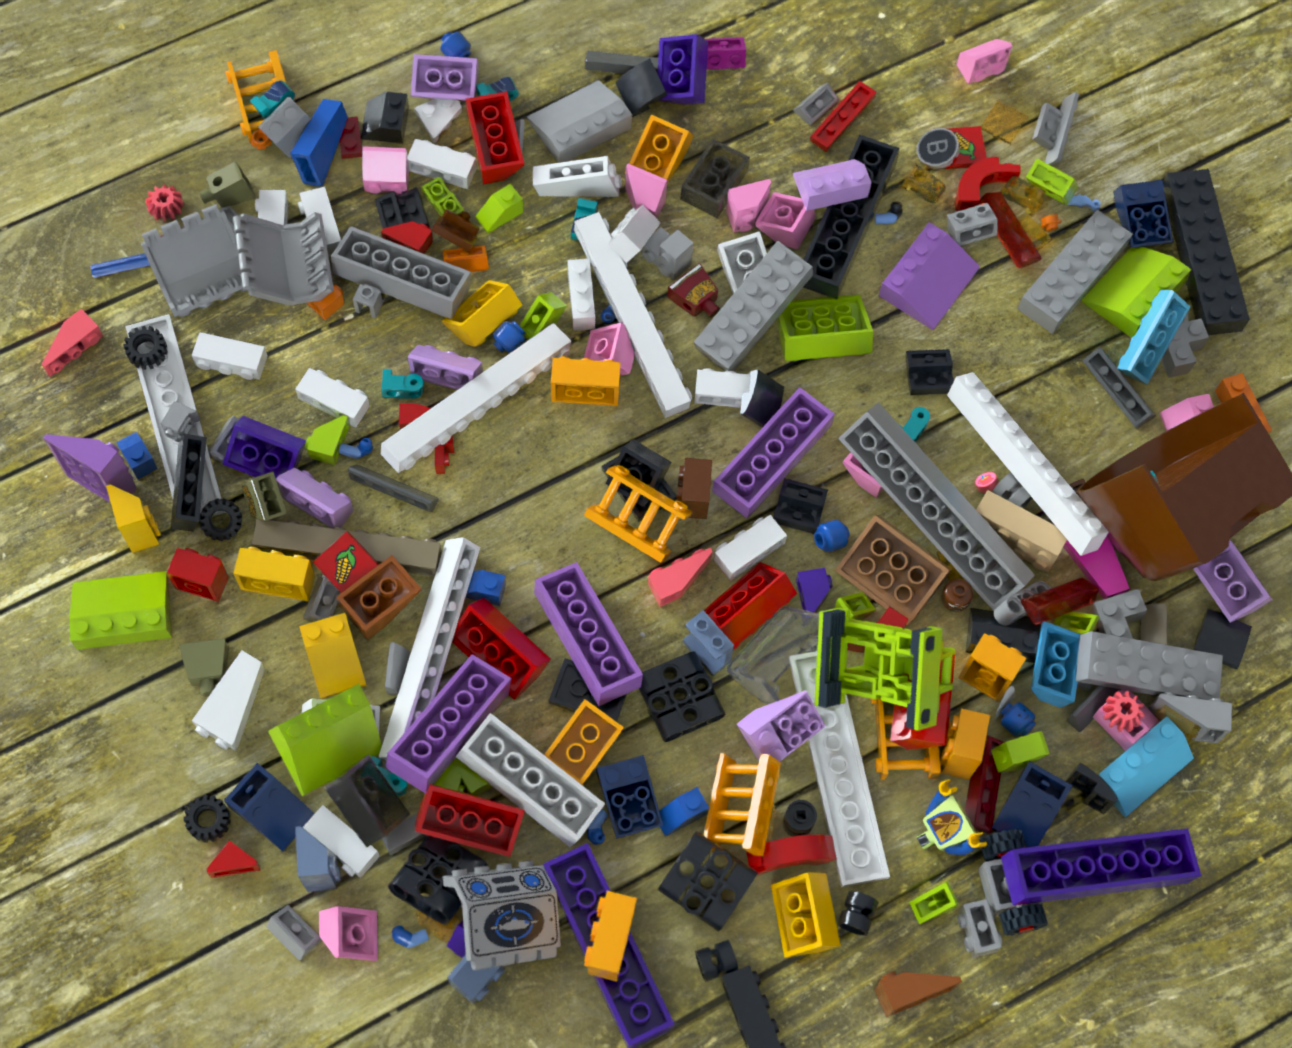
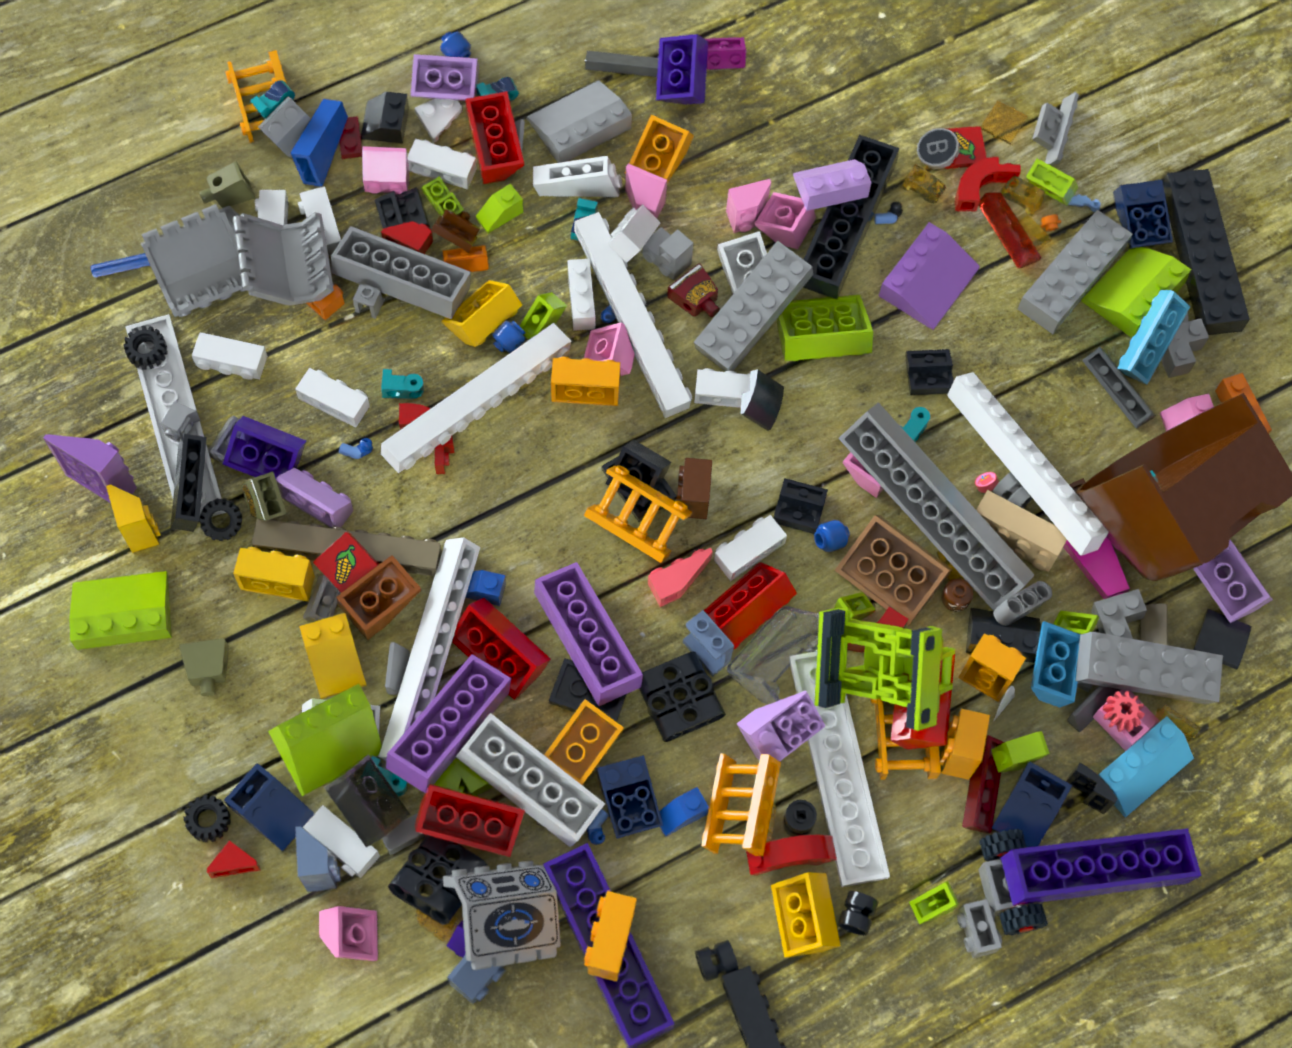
coral slope [42,309,103,377] -> none
blue slope [116,432,158,480] -> none
coral gear [145,184,184,223] -> none
red brick [166,548,229,602] -> none
white slope [192,651,265,751] -> none
orange plate [251,129,272,150] -> none
light grey slope [267,905,322,961] -> none
lime slope [305,415,350,465] -> none
dark grey slope [348,465,439,512] -> none
arm [392,925,429,948] -> none
lavender slope [408,345,483,390] -> none
black slope [616,58,667,118] -> none
black connector [657,831,758,932] -> none
clear smoke brick [680,139,750,218] -> none
medium lavender brick [712,387,835,519] -> none
light grey slope [793,83,839,125] -> none
dark purple slope [796,568,833,623] -> none
red plate [810,81,876,152] -> none
dark orange slope [874,971,962,1018] -> none
torso [917,779,987,855] -> none
light grey brick [947,203,997,246] -> none
bright pink slope [957,39,1012,84] -> none
blue head [1000,702,1036,737] -> none
clear red slope [1021,578,1099,625] -> none
light grey slope [1148,692,1232,744] -> none

